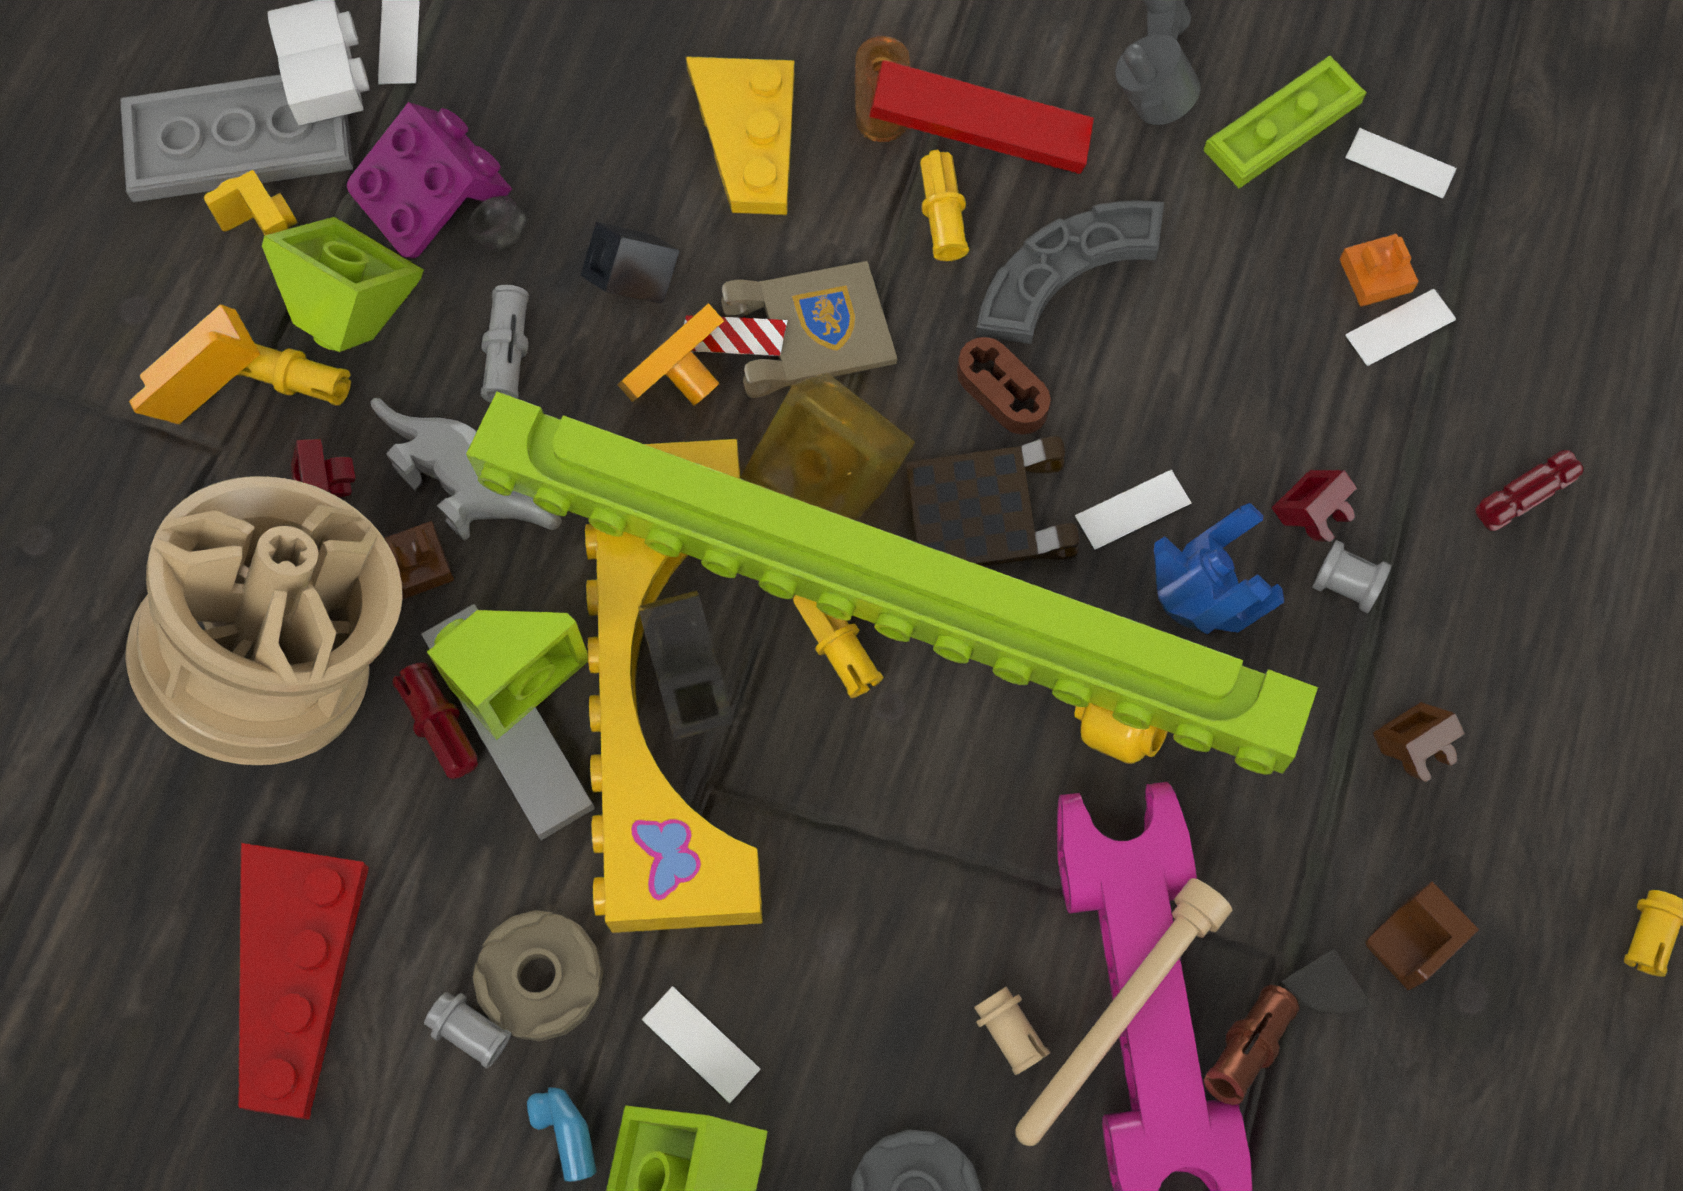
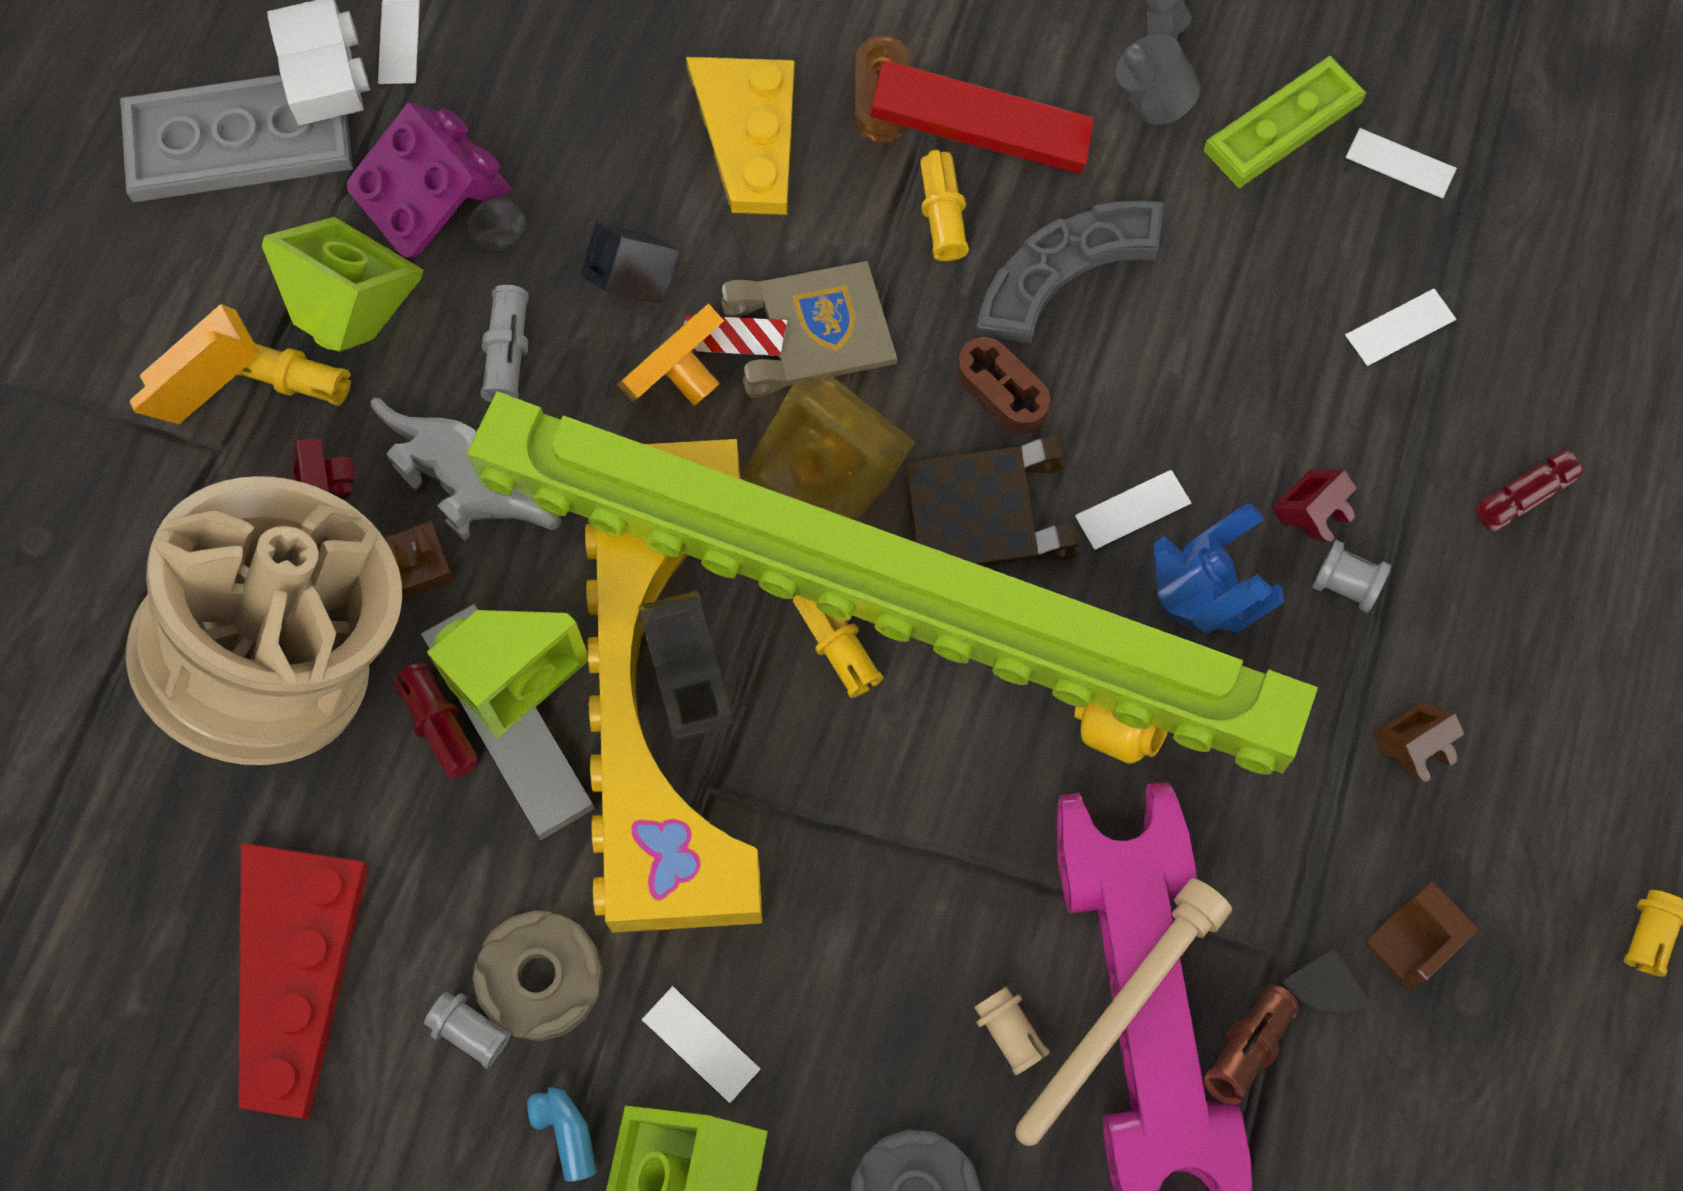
yellow bracket [204,170,298,235] -> none
orange tile [1339,234,1419,307] -> none

